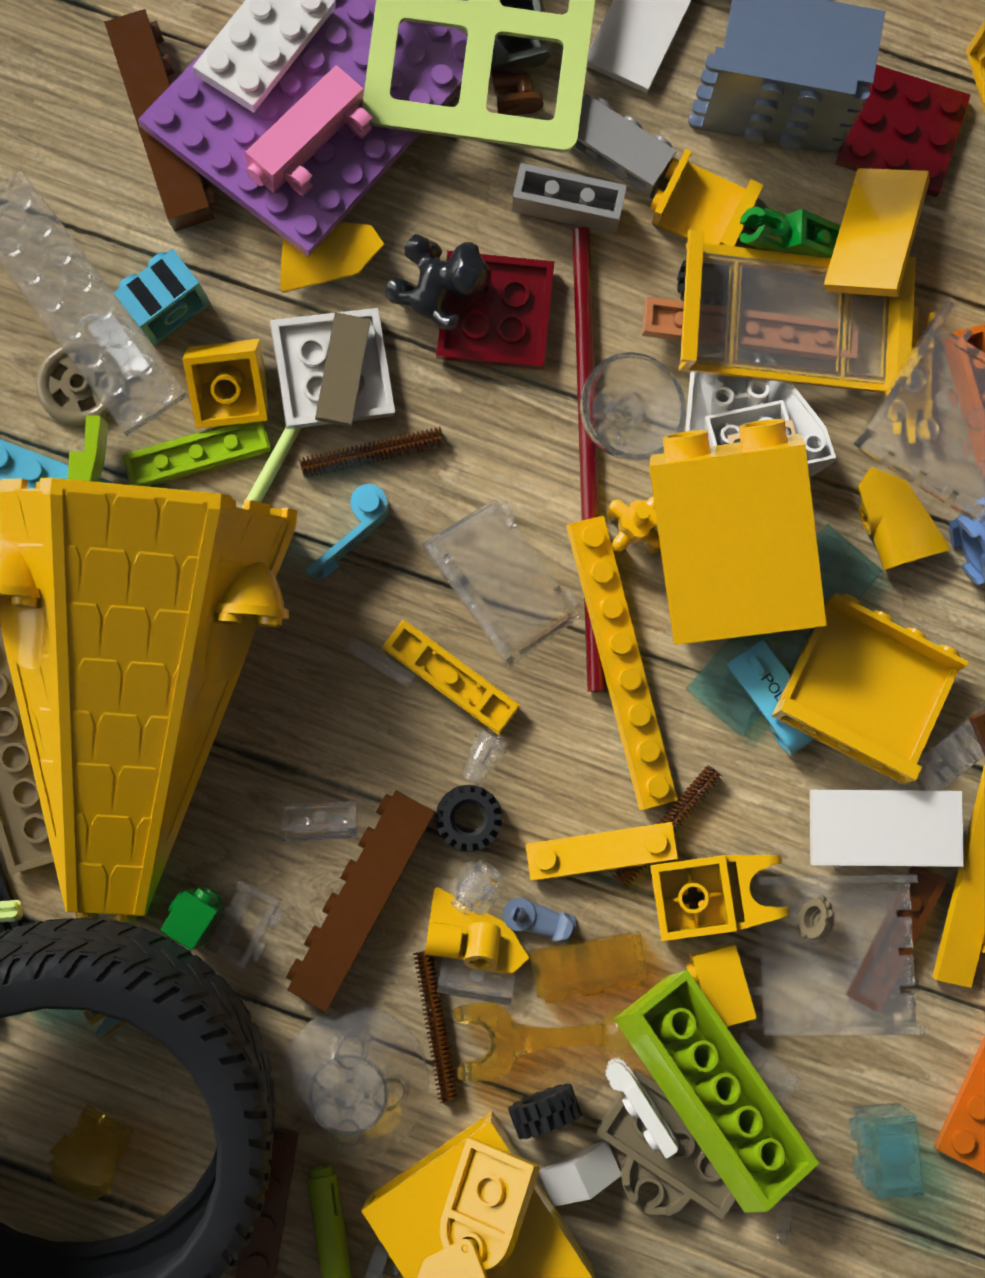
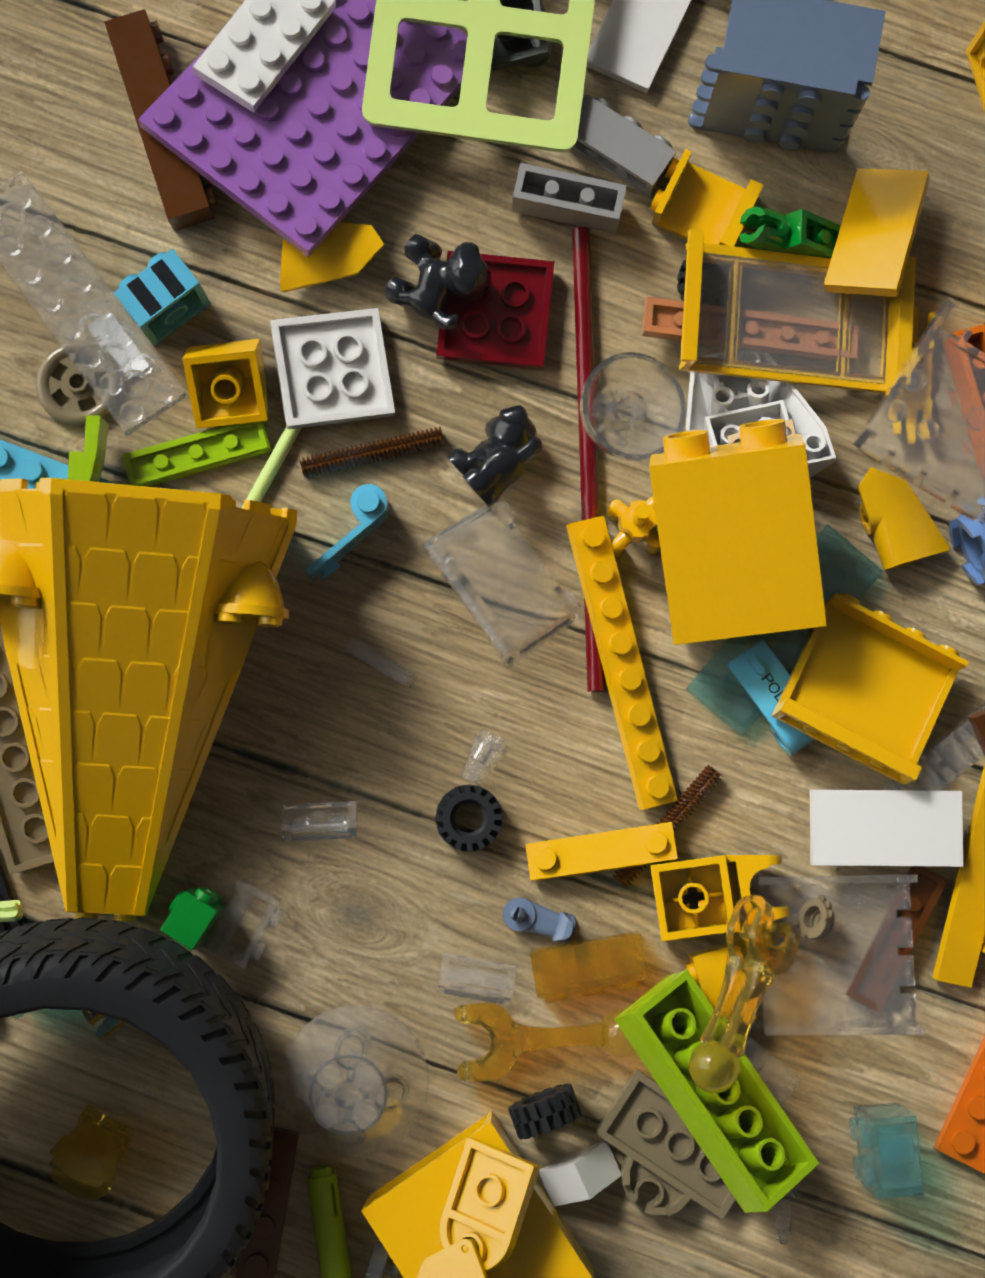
bright pink brick [245,65,373,197] -> none
reddish brown brick [286,790,436,1012] -> none
dark tan tile [315,312,371,427] -> none
yellow plate [381,619,521,735] -> none
reddish brown axle [413,950,458,1103] -> none
yellow panel [425,887,529,975] -> none
clear head [448,859,504,916] -> none
reddish brown piece [492,69,544,116] -> none
white hinge [605,1056,678,1159] -> none
dark red plate [835,64,971,197] -> none
none -> black animal [448,405,542,508]
none -> clear yellow piece [689,895,800,1093]

